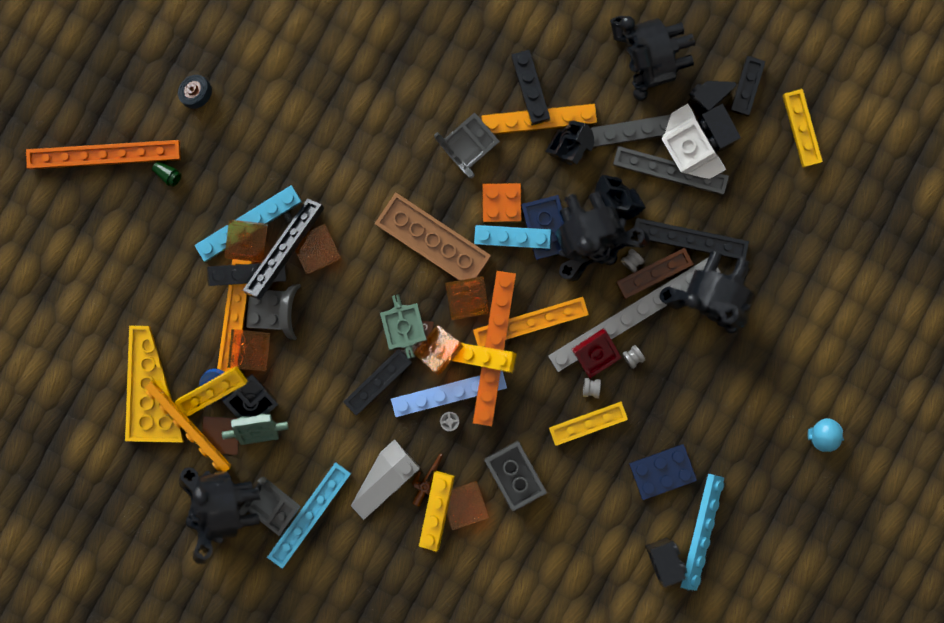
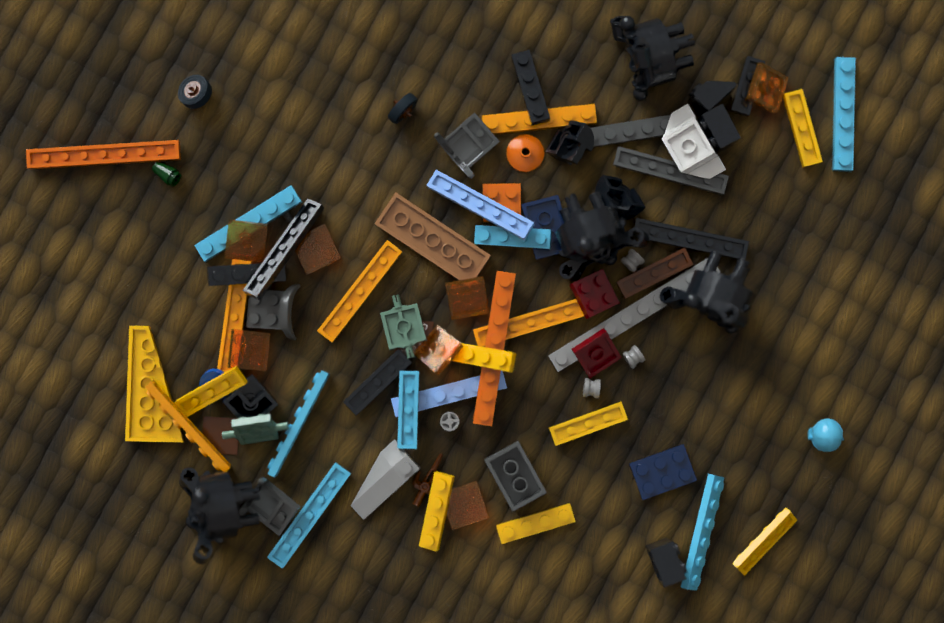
none -> medium azure plate [267,370,330,477]
none -> light orange plate [317,240,402,343]
none -> black wheel [388,93,418,124]
none -> medium azure plate [397,371,419,449]
none -> light blue plate [426,170,535,241]
none -> yellow plate [496,503,575,544]
none -> orange dish [506,134,544,172]
none -> dark red plate [570,269,620,319]
none -> yellow plate [732,508,797,576]
none -> clear orange plate [746,62,789,113]
none -> medium azure plate [832,57,855,172]

